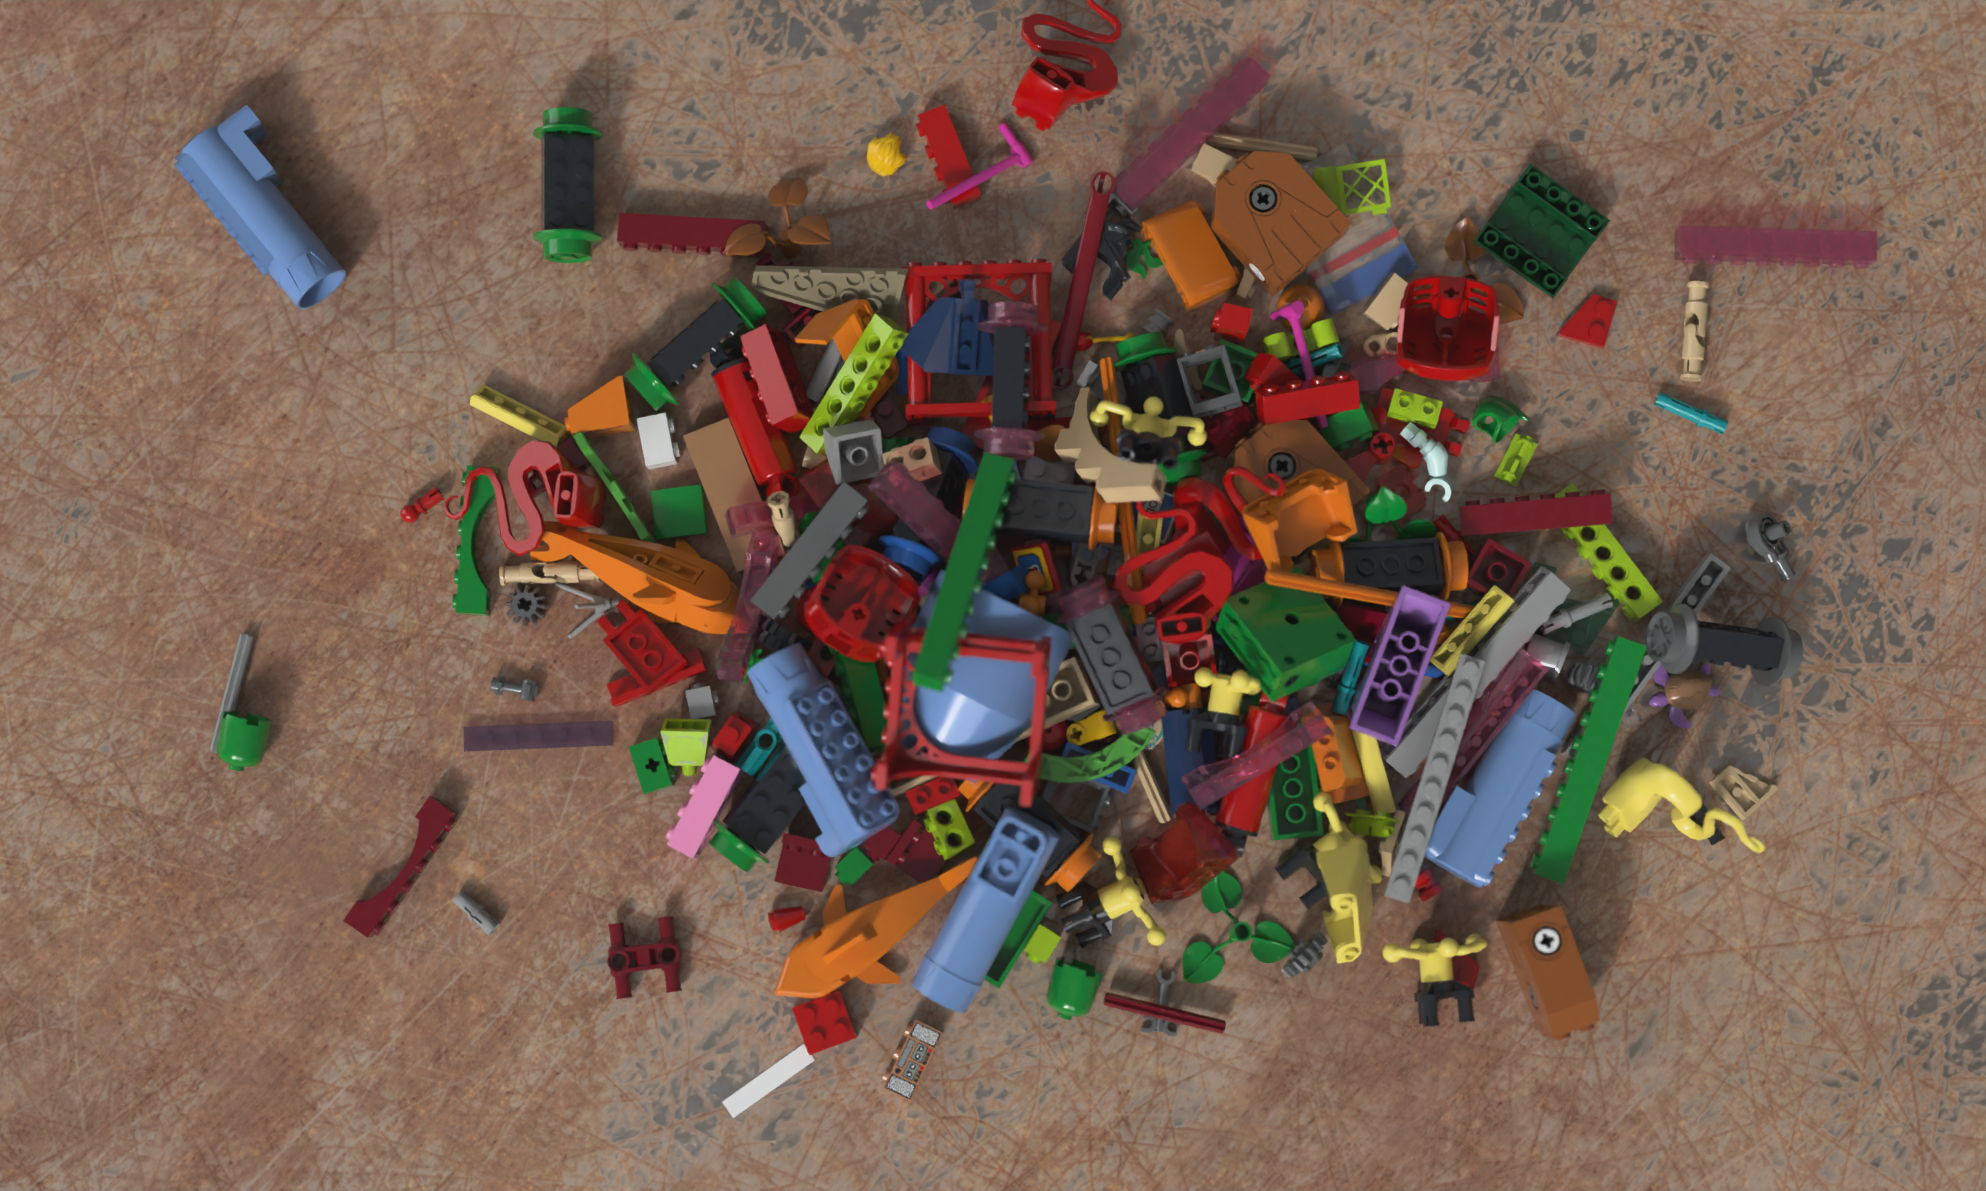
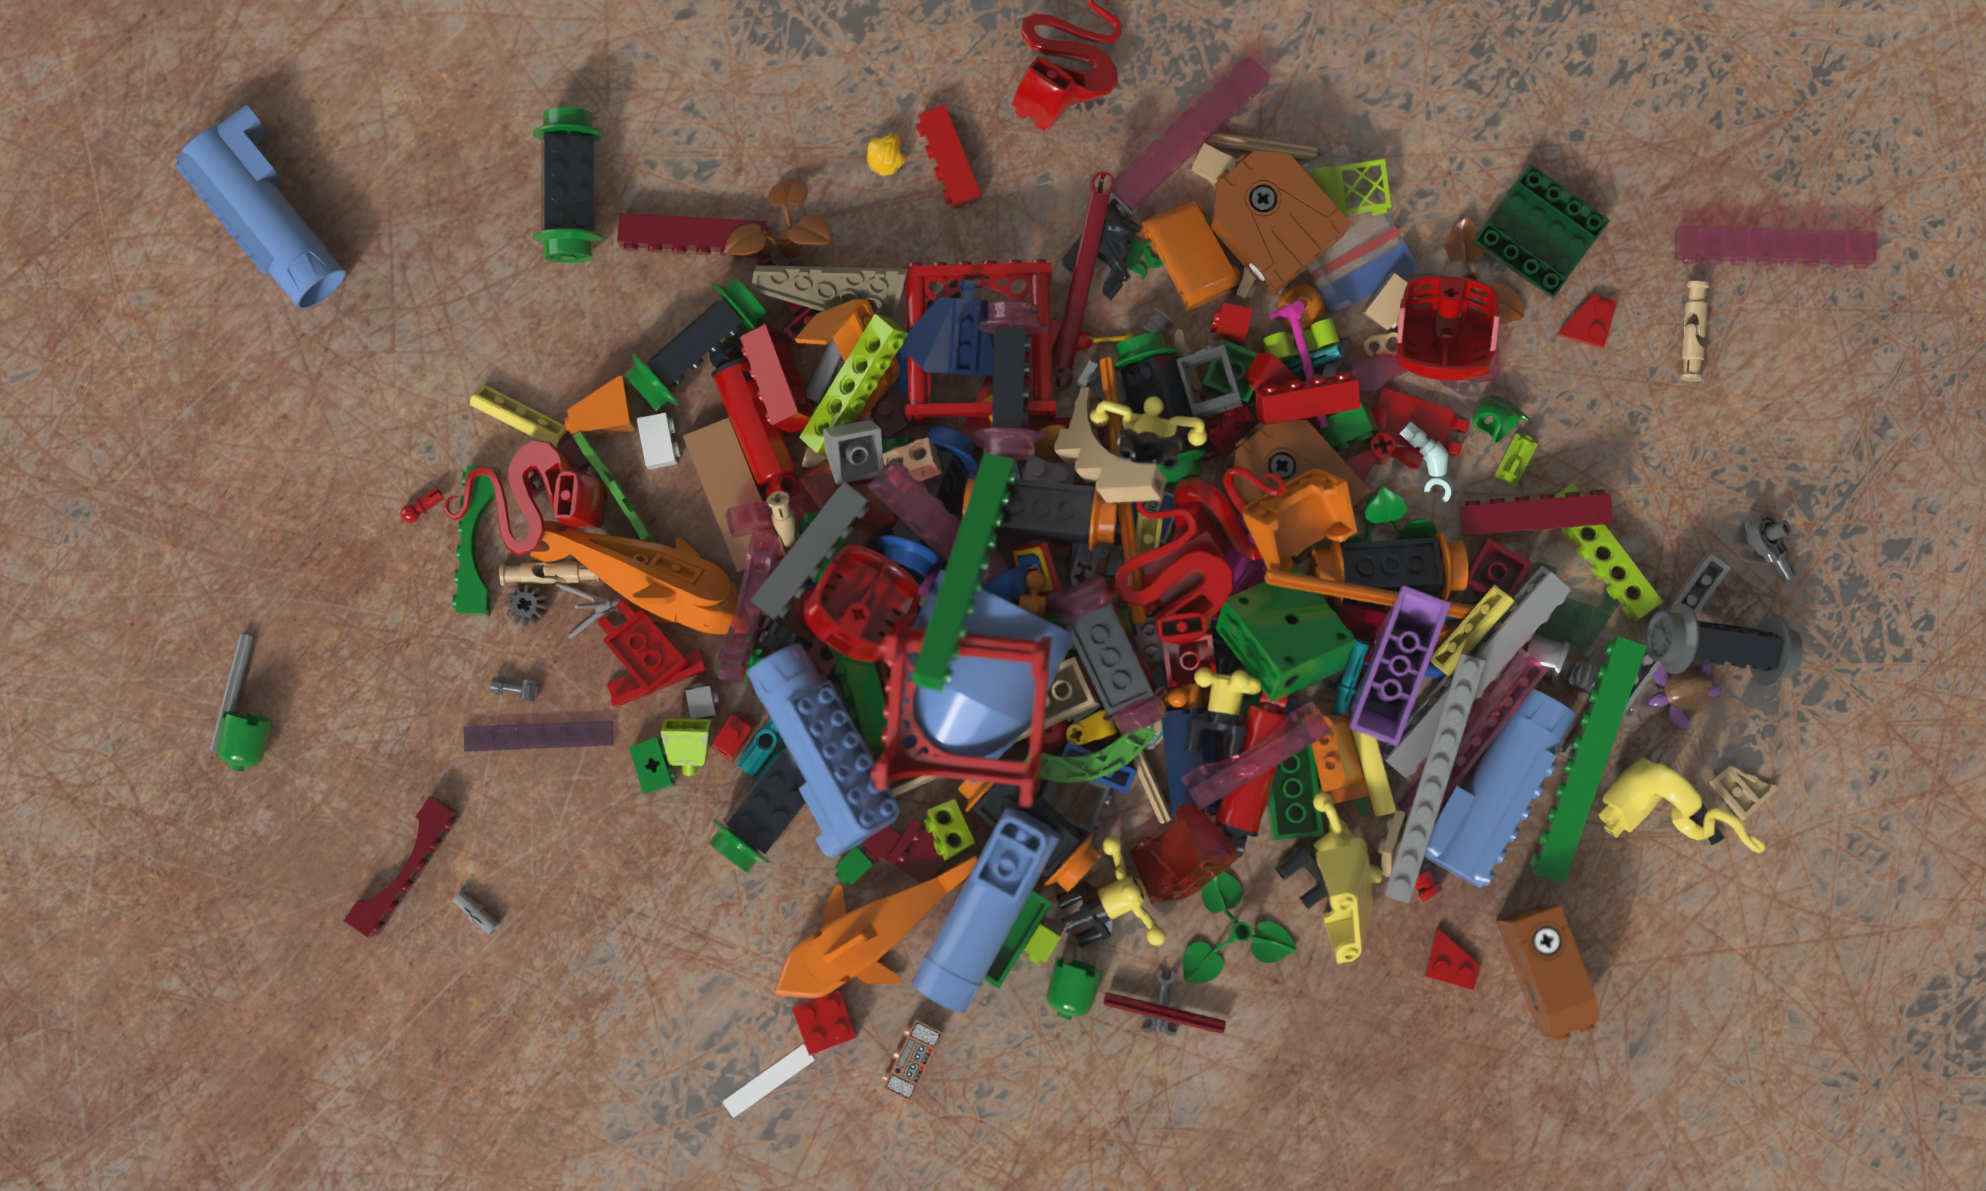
dark red piece [607,916,682,999] -> none
green slope [650,485,708,540] -> none
bright pink brick [666,755,744,859] -> none
red cone [767,905,806,933] -> none
dark red bracket [775,833,831,892] -> none
red brick [905,777,961,815] -> none
dark pink bar [926,122,1035,210] -> none
dark grey gear [1282,931,1328,978] -> none
lime hinge [1345,809,1400,838] -> none
clear red brick [1373,464,1427,523] -> none
wheel [1383,933,1488,1027] -> none
lime brick [1386,388,1443,430] -> none
red pin [1433,514,1475,558] -> none
light grey pin [1540,592,1613,634] -> none
teal pin [1653,391,1729,435] -> none

